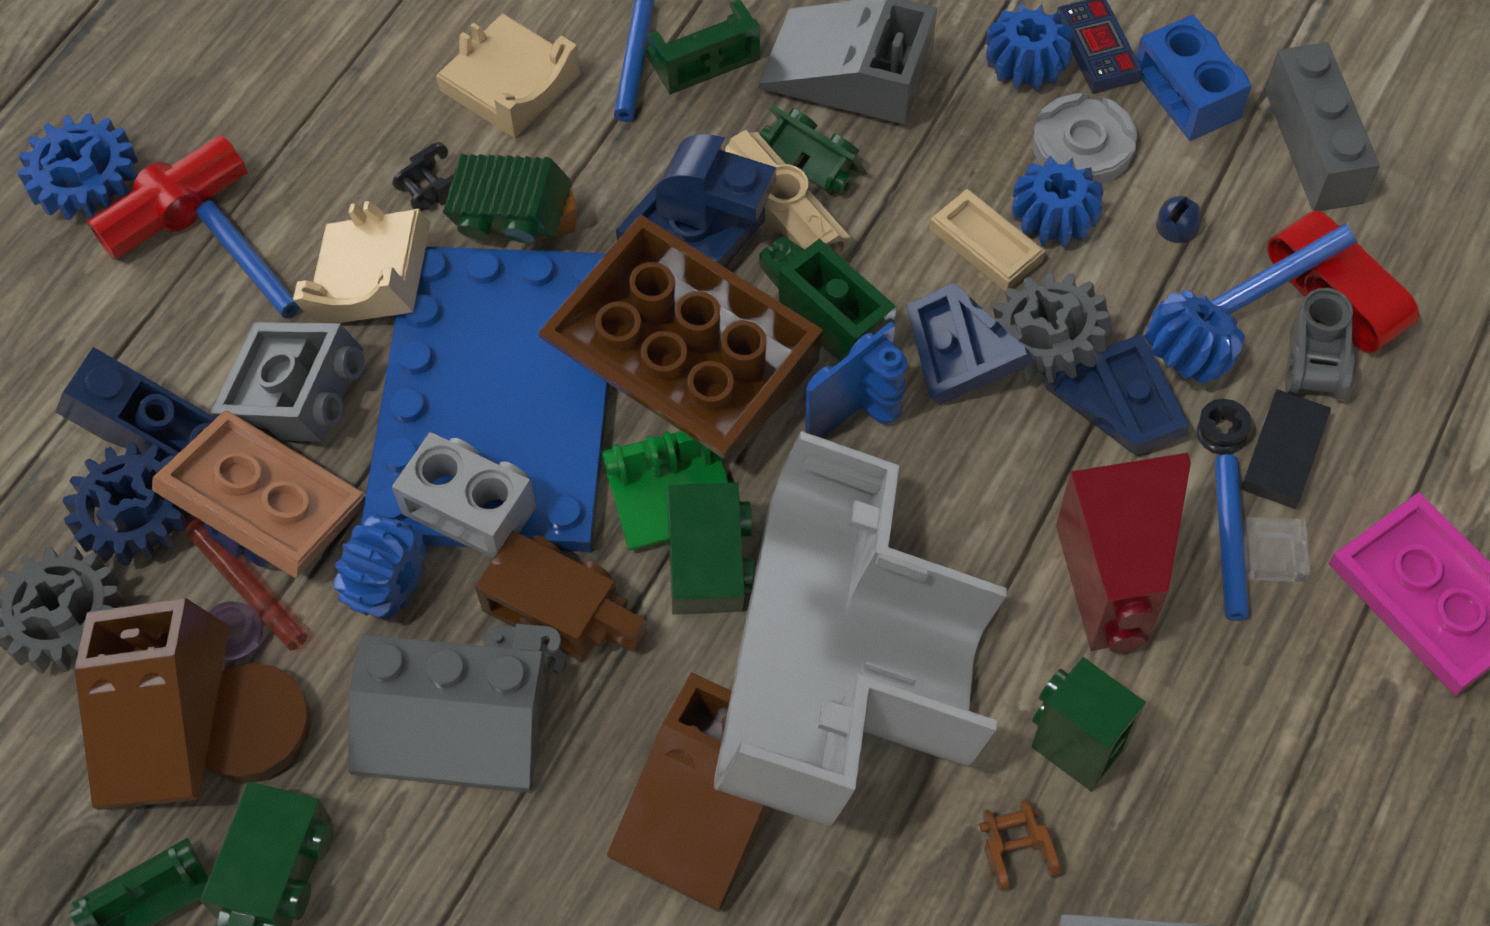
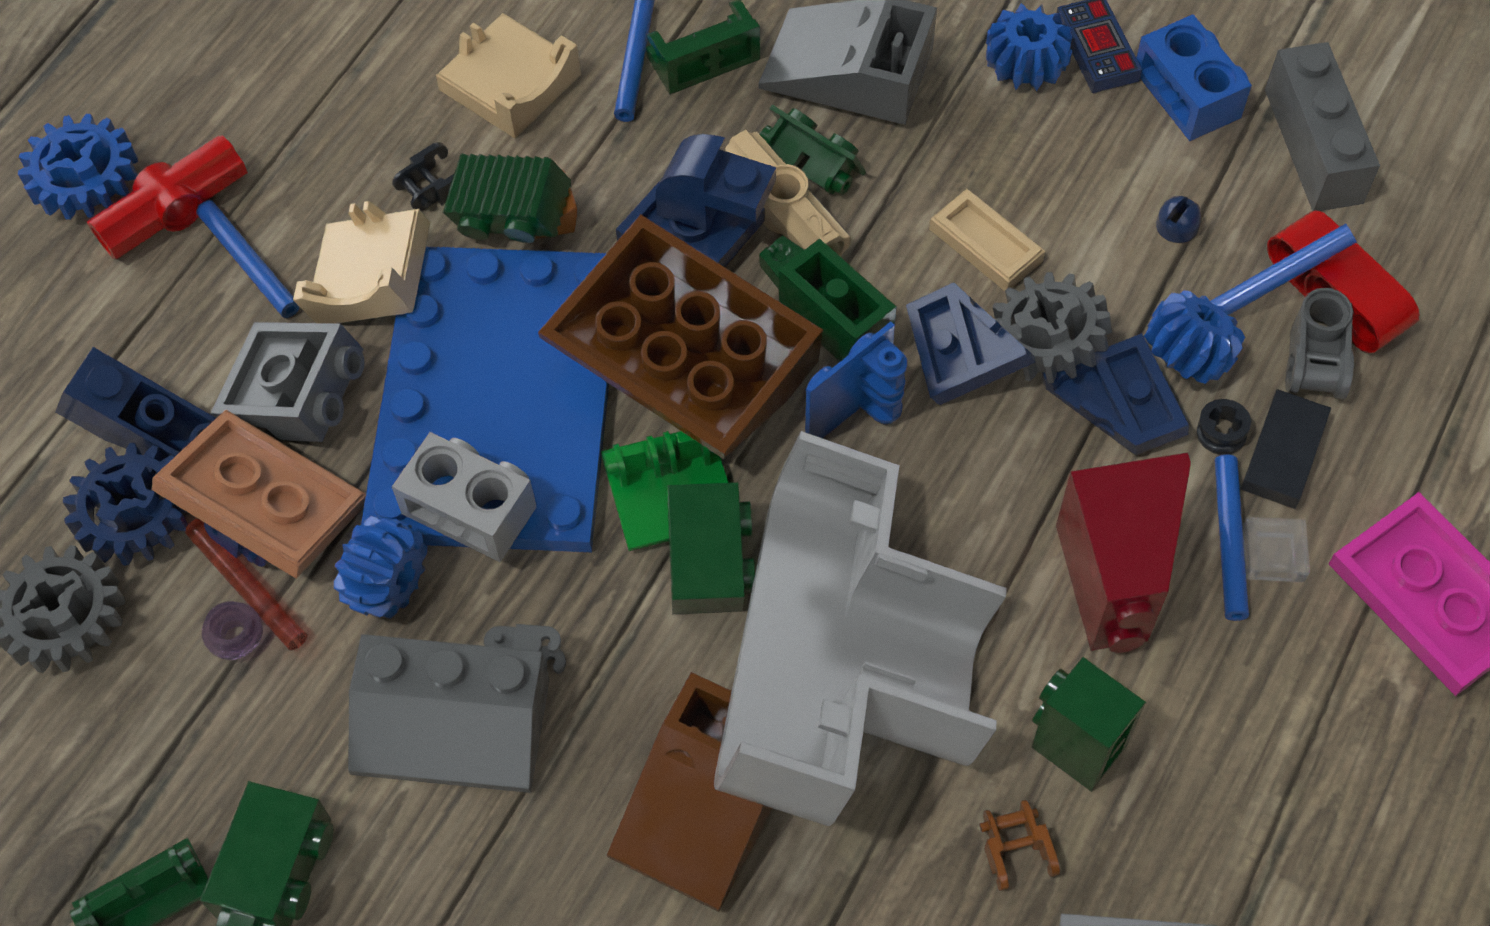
reddish brown slope [75,598,230,810] -> none
reddish brown tile [205,663,311,784] -> none
reddish brown hinge [475,530,647,663] -> none
blue gear [1012,155,1103,248] -> none
light grey tile [1032,93,1137,184] -> none

